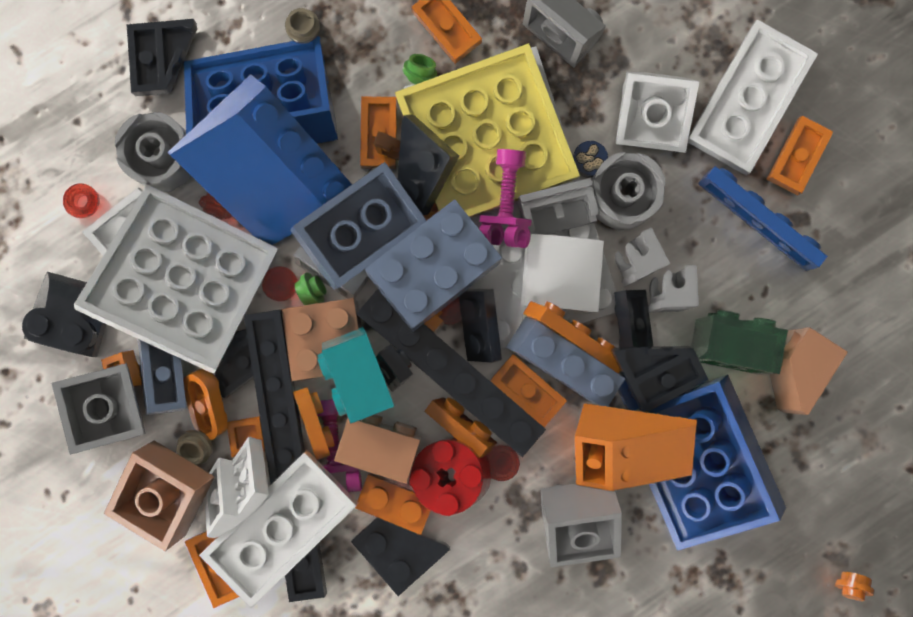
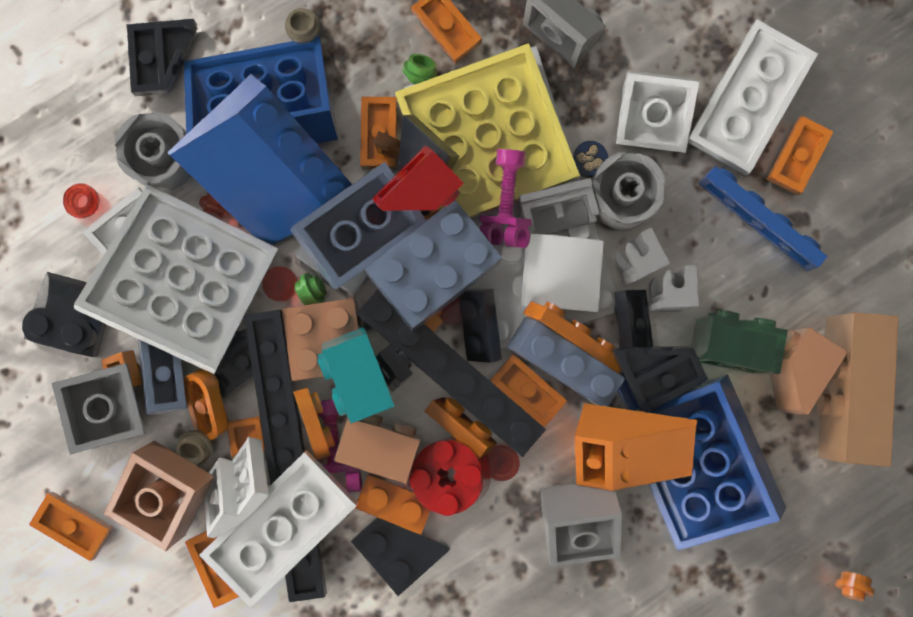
none -> orange plate [29,492,114,561]
none -> red slope [372,145,464,211]
none -> medium nougat brick [817,312,899,467]

